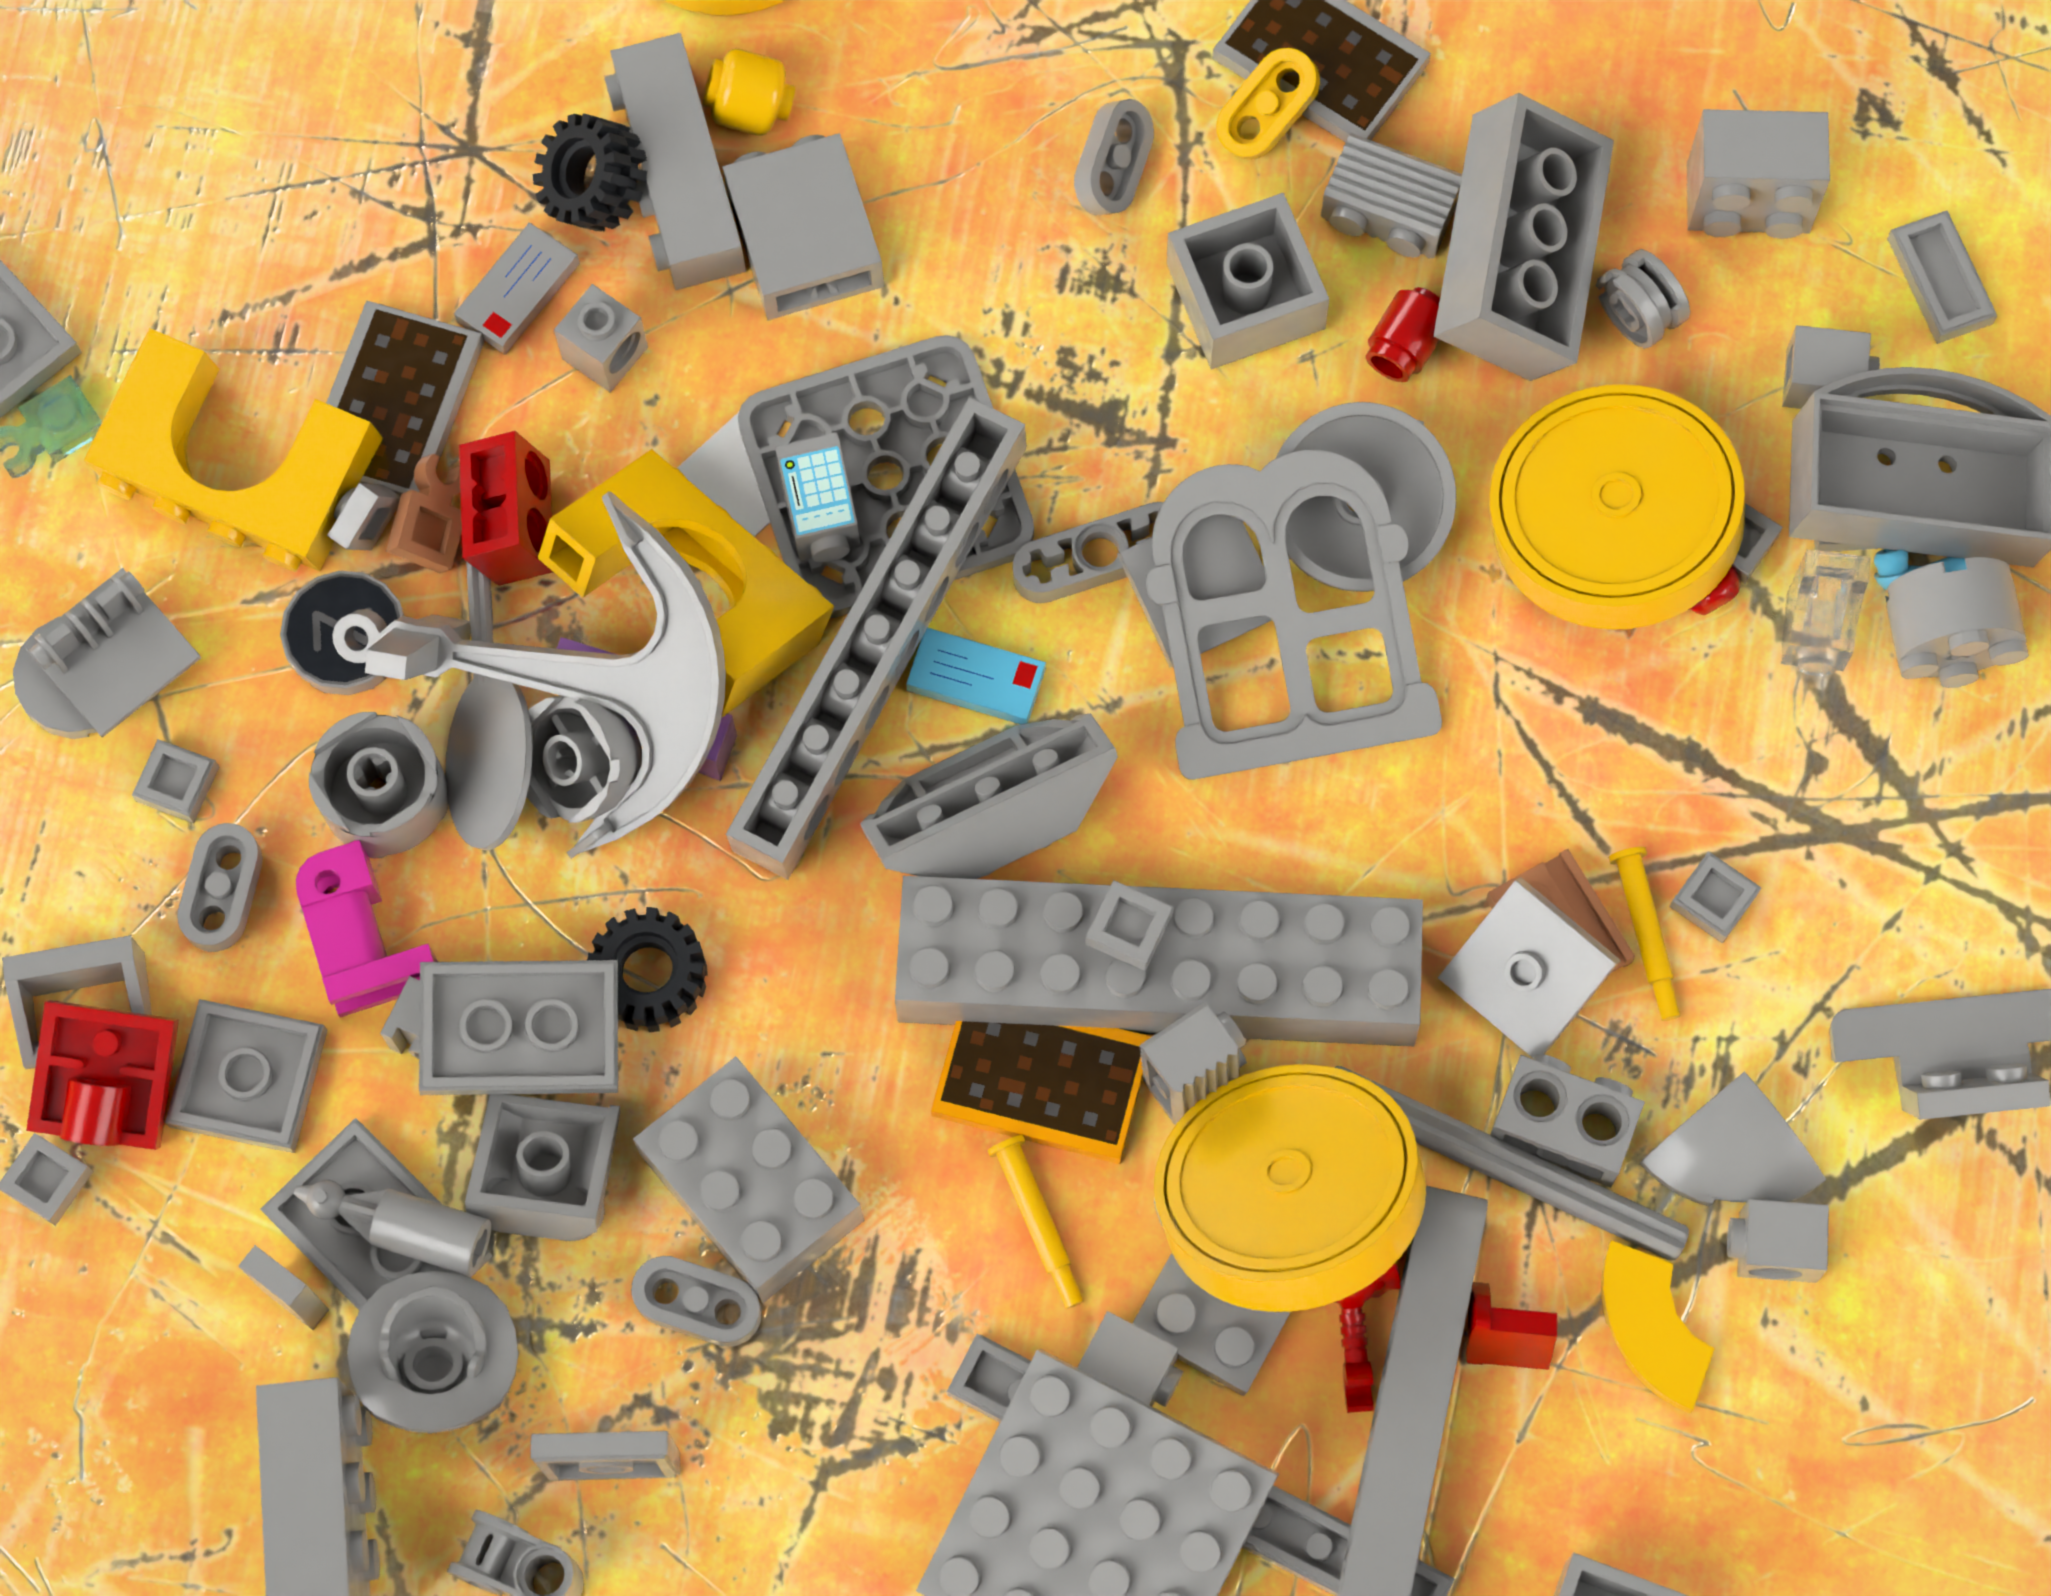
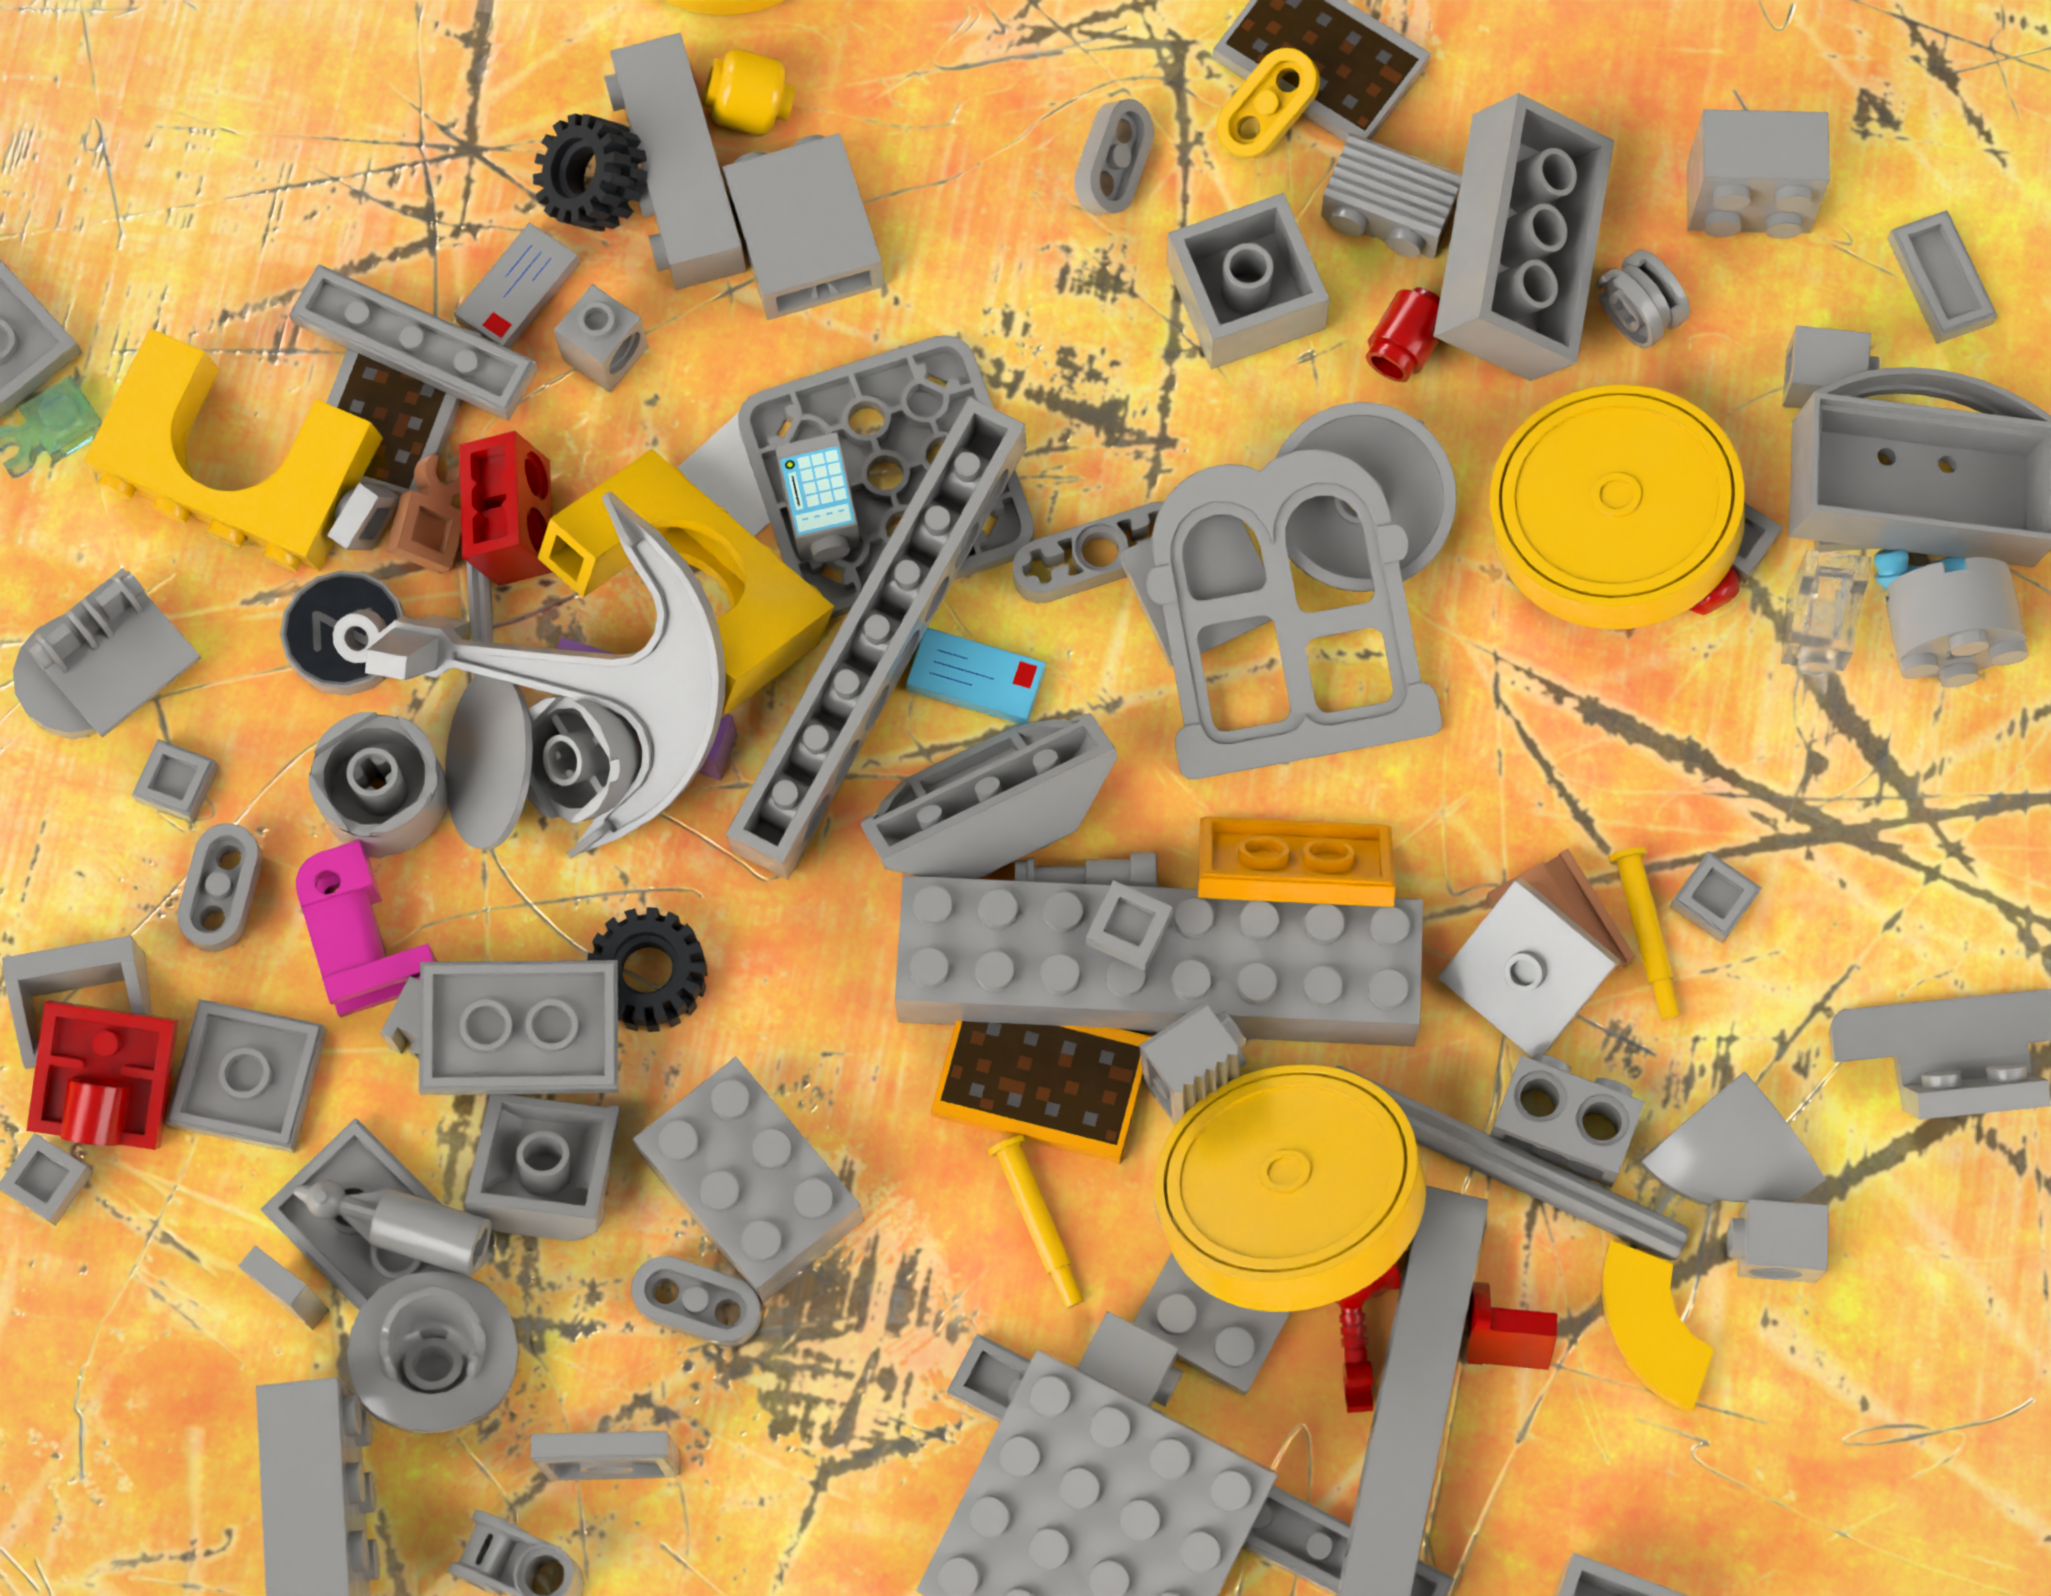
none -> light grey tile [289,264,538,421]
none -> light grey piece [1015,852,1157,887]
none -> light orange tile [1198,816,1395,907]

